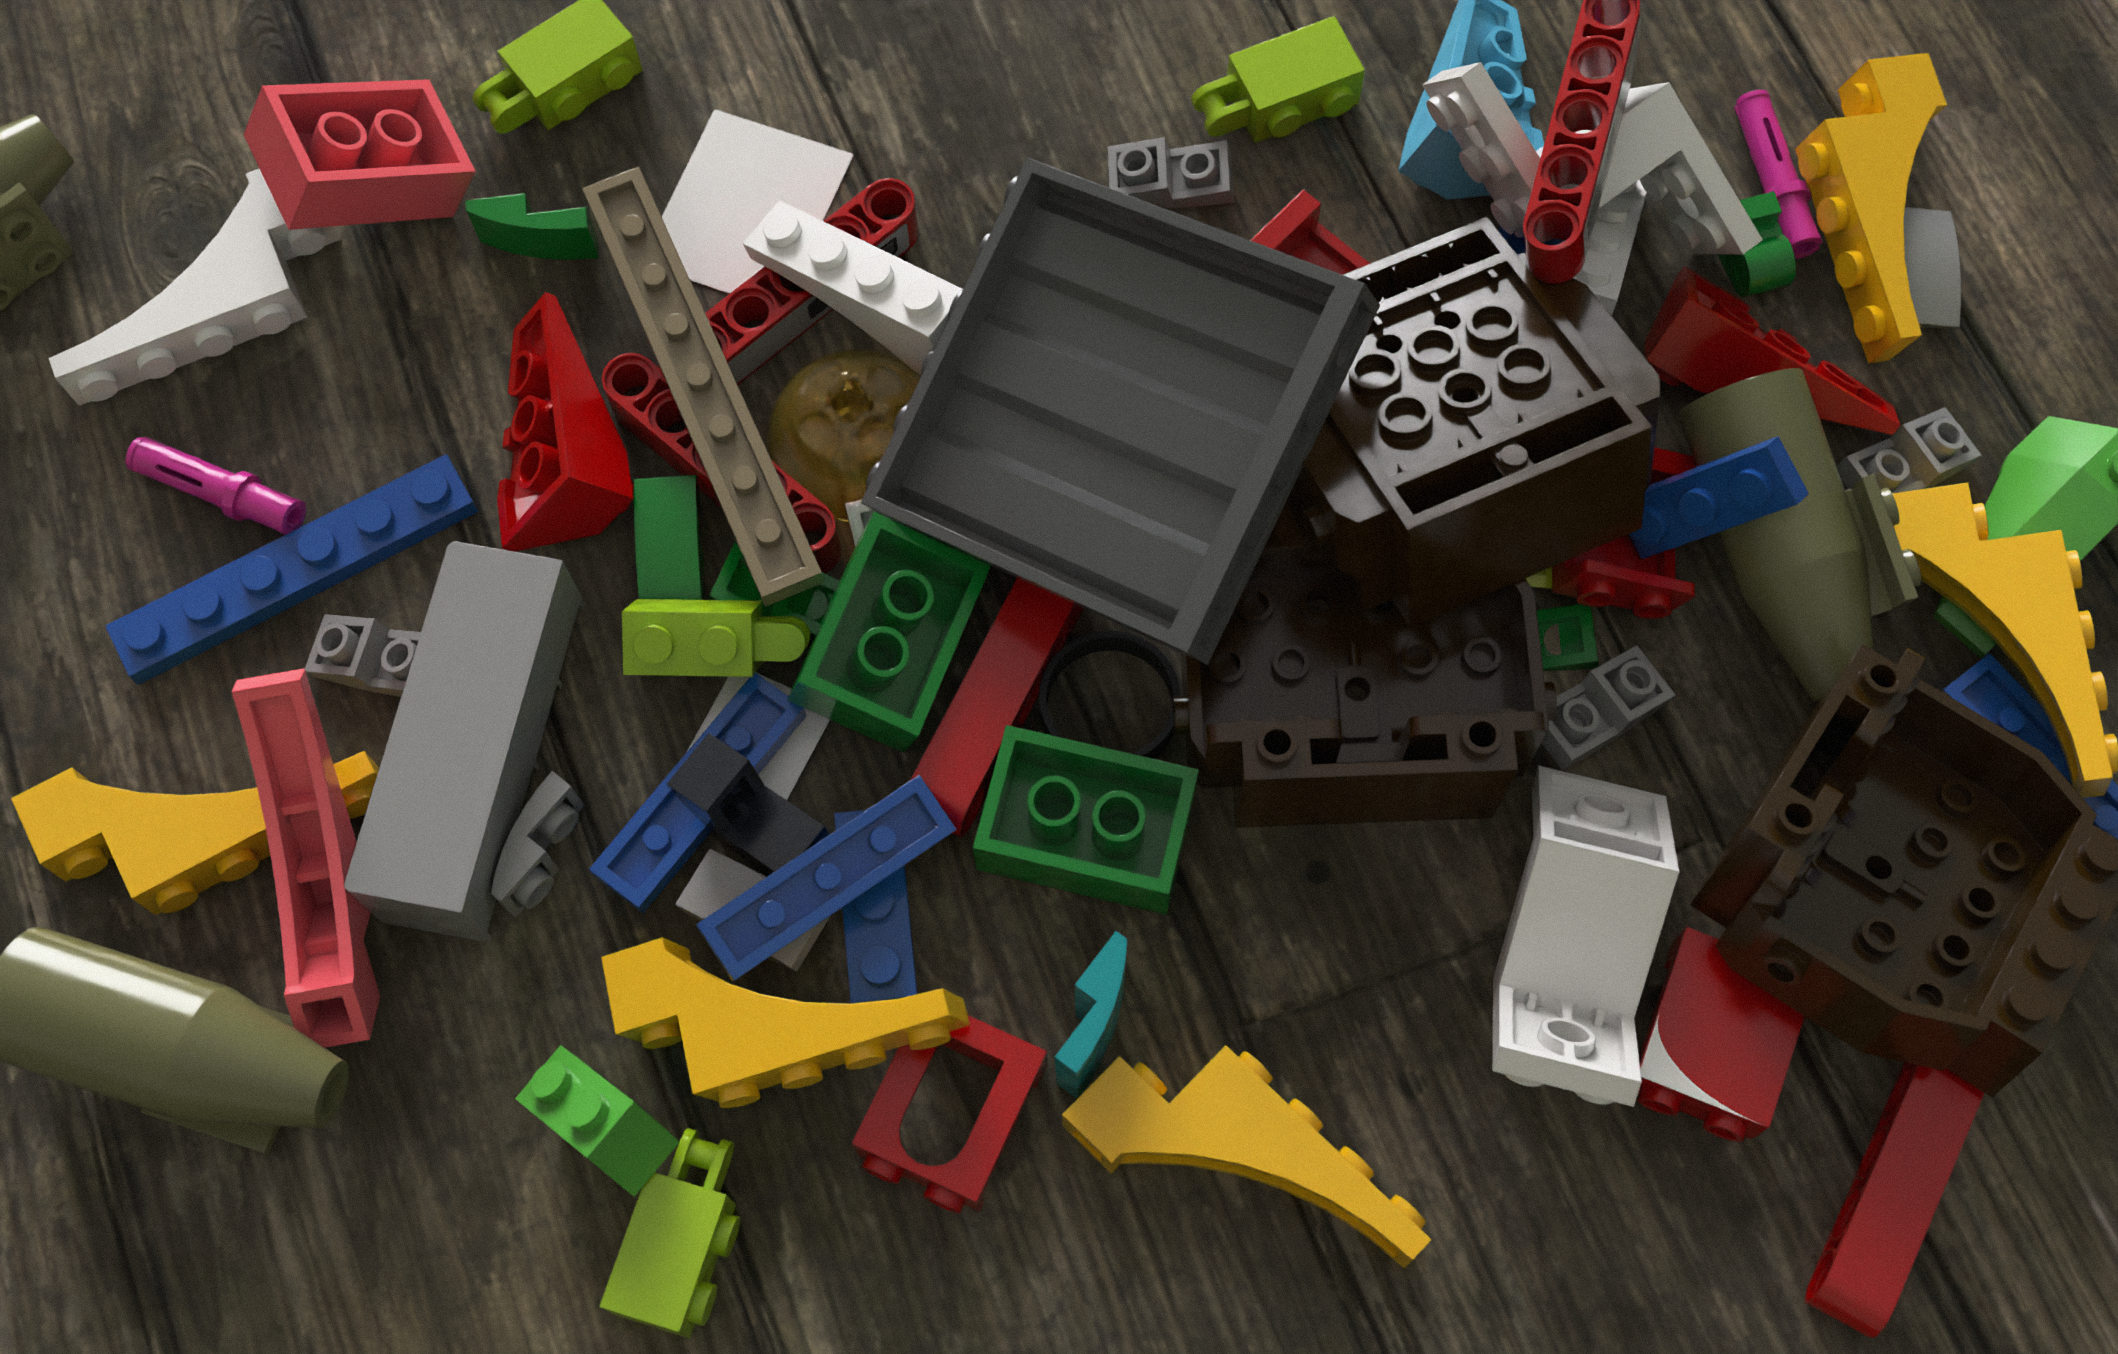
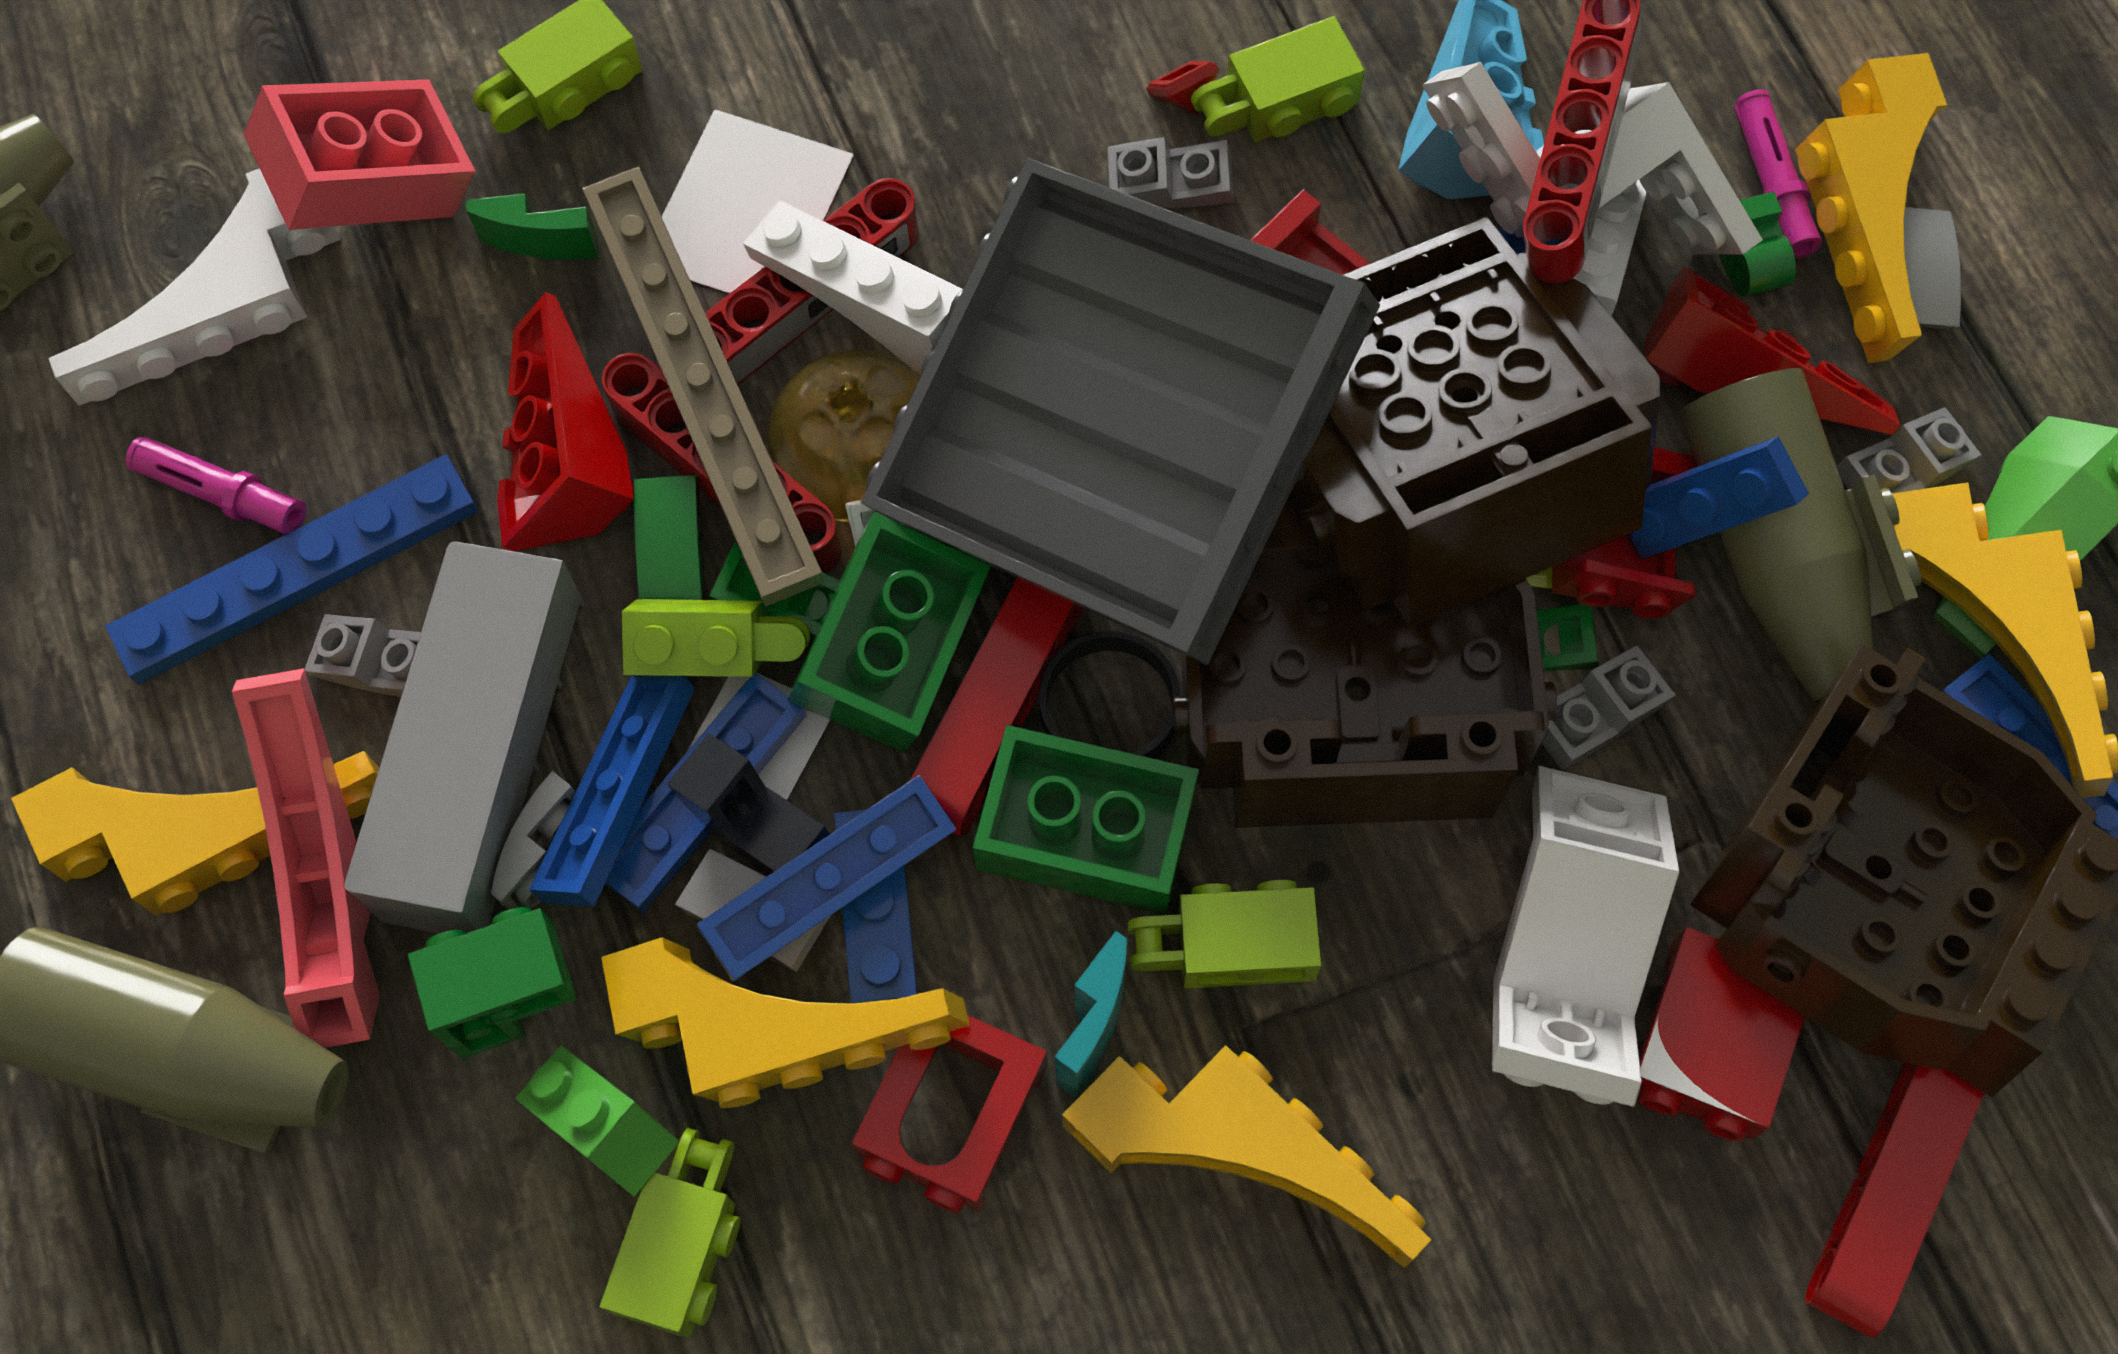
none -> green brick [408,907,577,1059]
none -> blue plate [529,675,695,907]
none -> lime brick [1128,880,1321,989]
none -> red slope [1146,61,1219,115]

